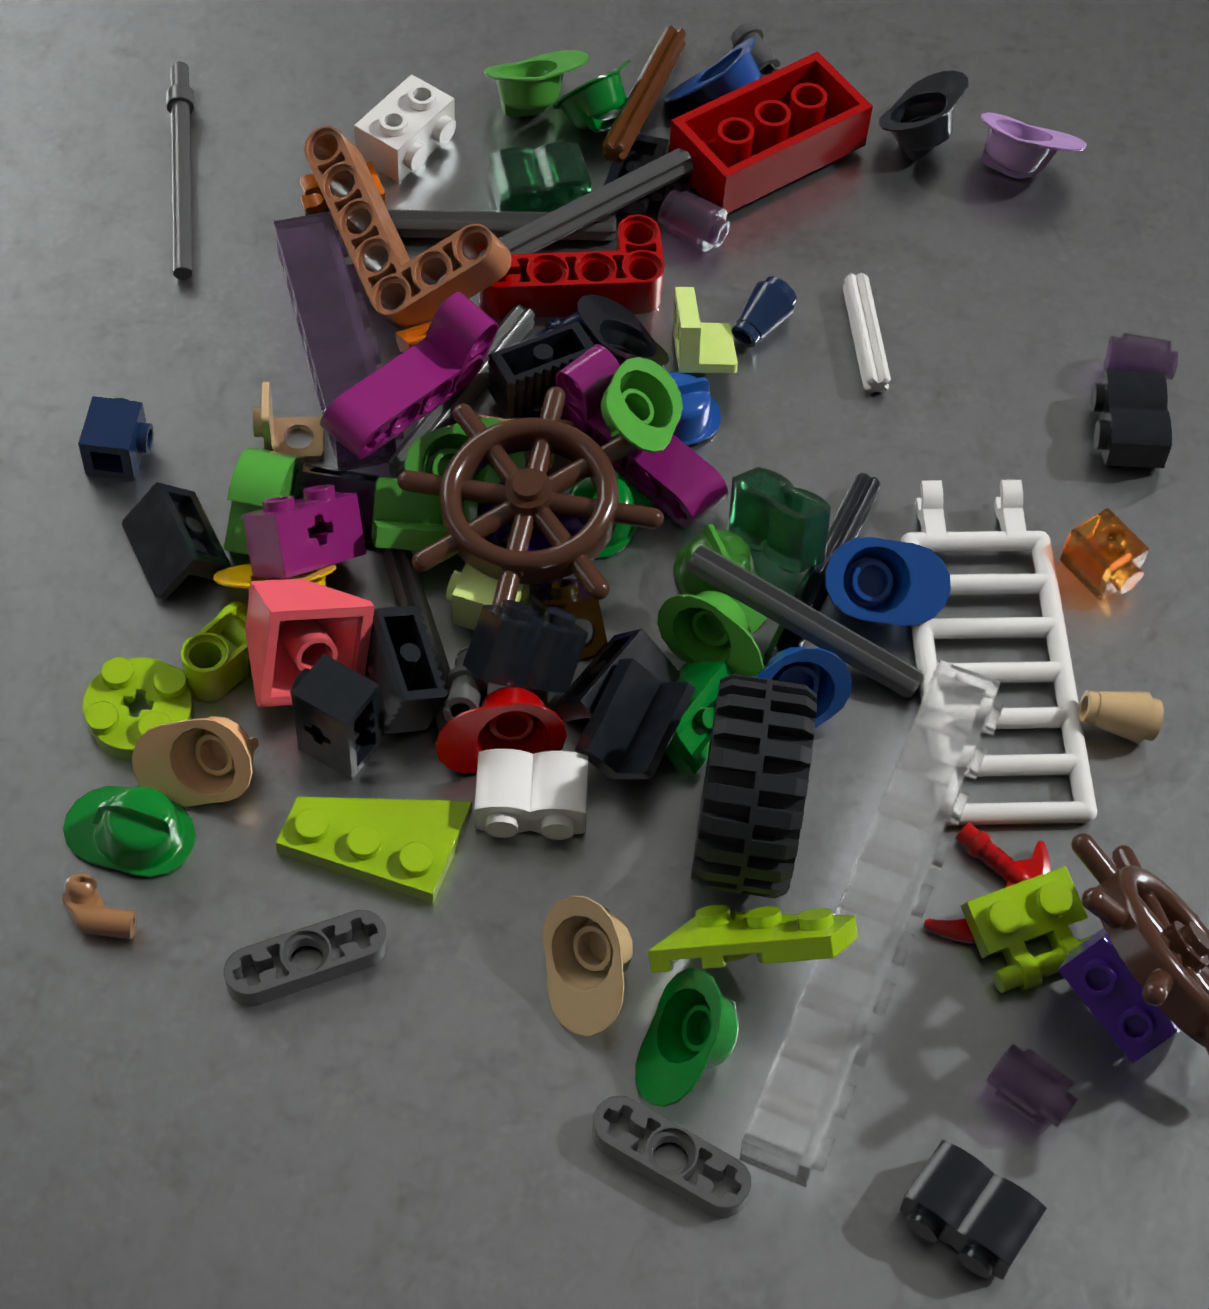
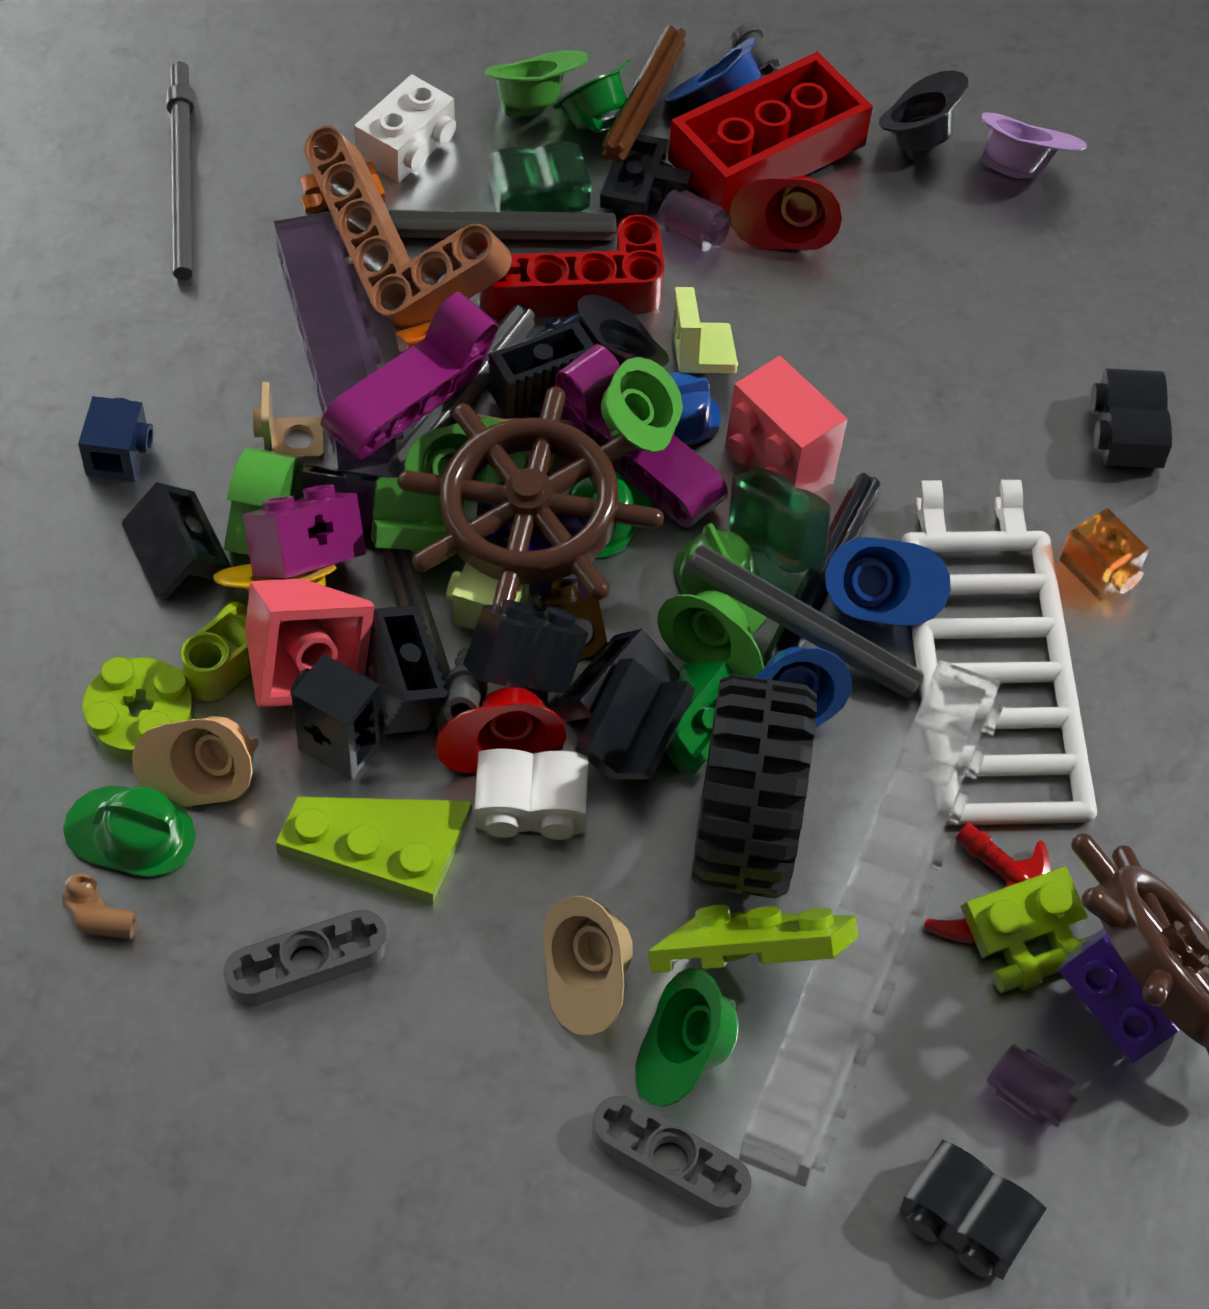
dark grey axle [499,148,694,254] -> none
dark blue cone [732,276,797,347] -> none
white axle [842,273,891,393] -> none
tan cone [1079,690,1164,744] -> none
clear purple brick [1103,333,1178,380] -> none
none -> coral brick [725,355,848,509]
none -> red piece [729,176,842,251]

